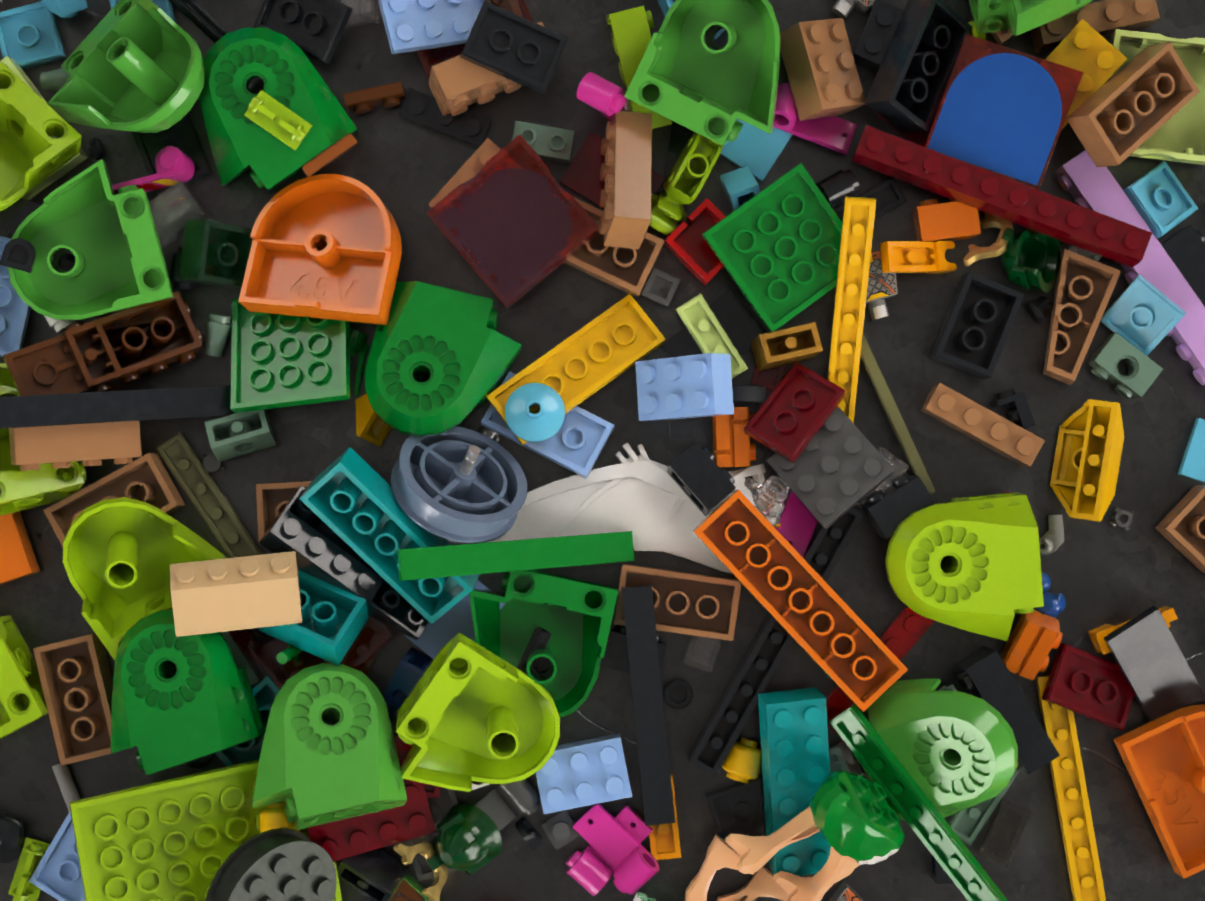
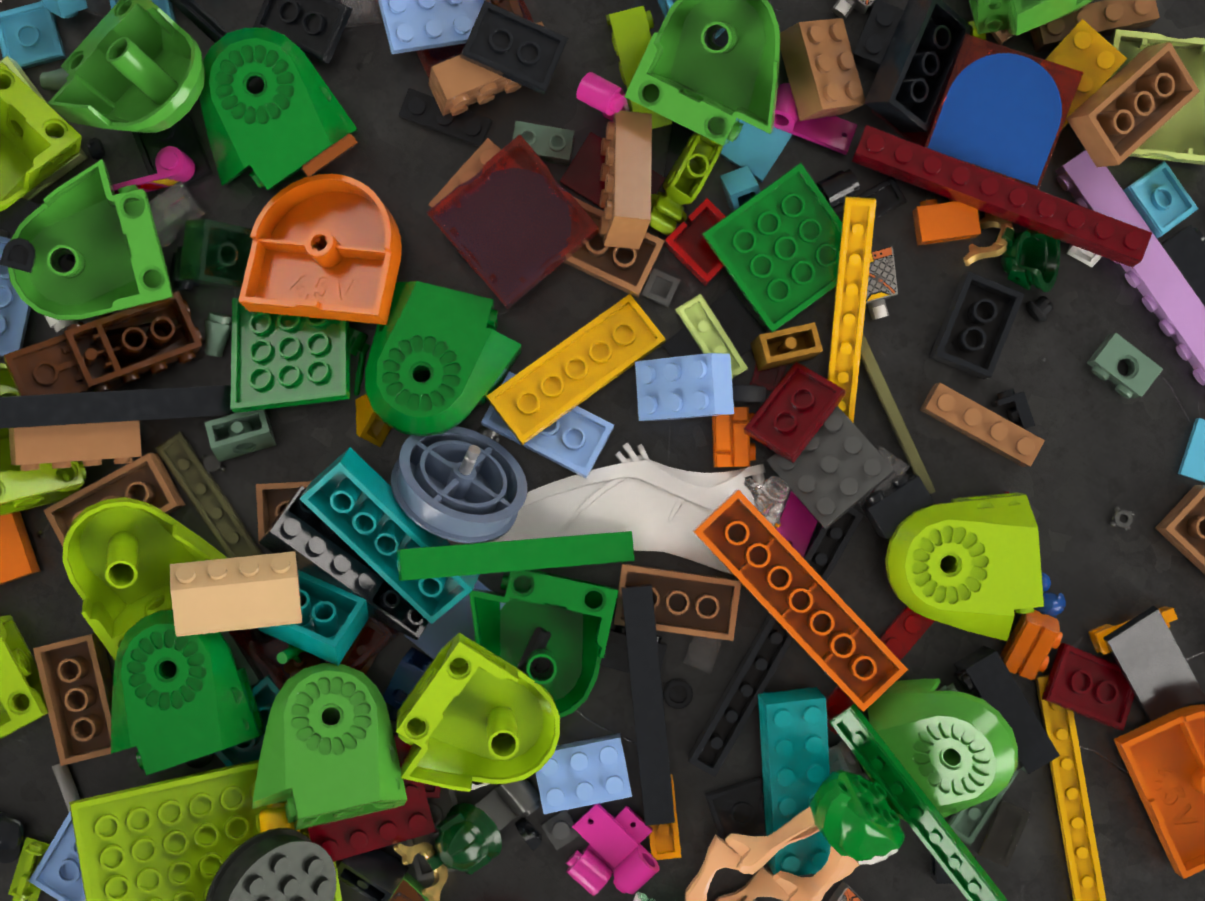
lime hinge [244,90,313,151] -> none
reddish brown plate [343,81,406,114] -> none
medium azure dish [505,383,565,442] -> none
black brick [667,442,736,517] -> none
yellow head [722,737,762,784] -> none
light orange plate [880,241,957,274] -> none
light grey arm [1039,514,1065,555] -> none
medium nougat wedge [1042,249,1121,385] -> none
yellow wedge [1050,399,1124,522] -> none
medium azure tile [1100,274,1186,356] -> none

